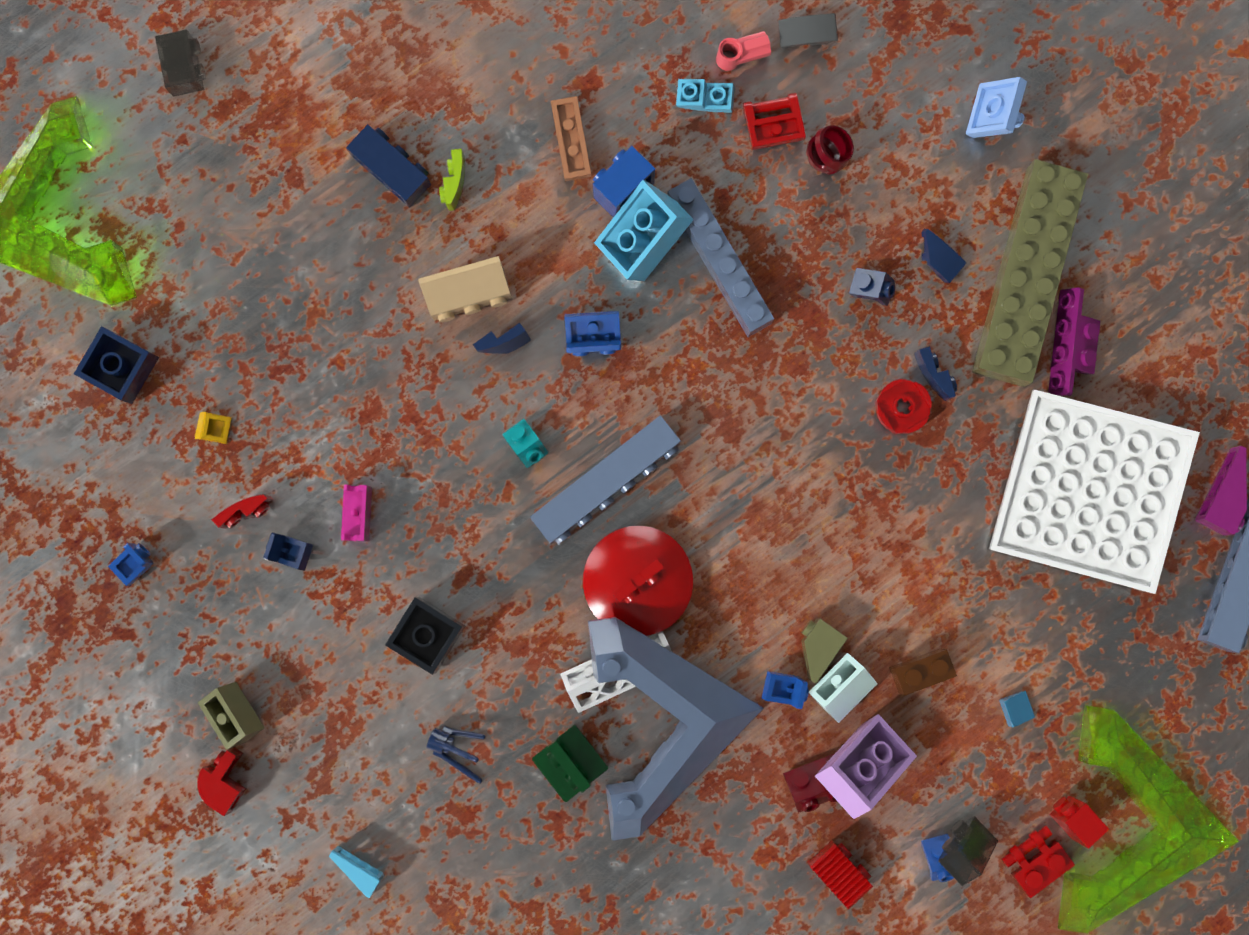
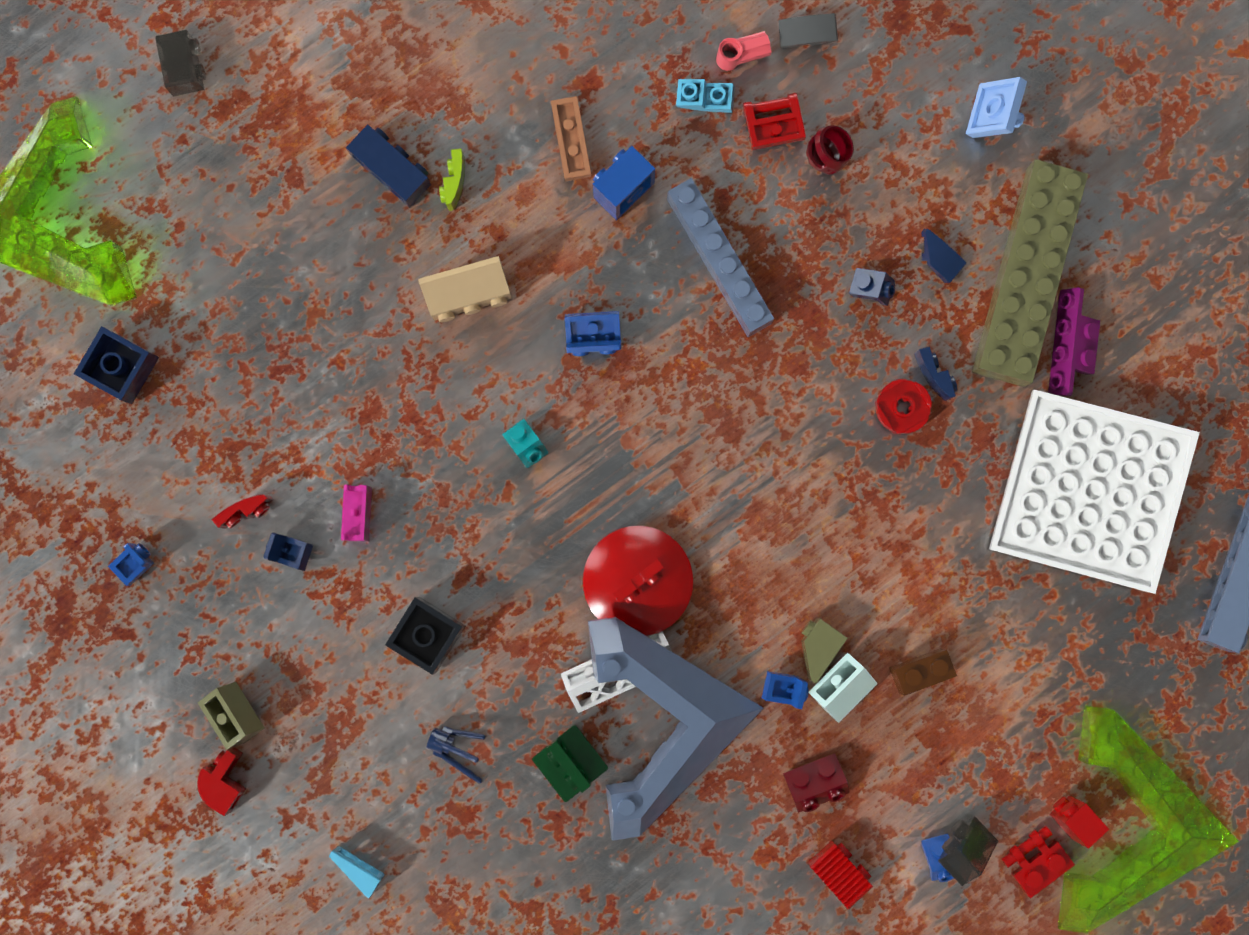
yellow slope [195,412,232,444] -> none
dark blue slope [473,323,531,354] -> none
sand blue brick [530,415,681,545] -> none
medium azure slope [594,180,694,281] -> none
lavender brick [815,714,917,819] -> none
dark azure slope [999,691,1035,728] -> none
magenta slope [1195,446,1247,536] -> none

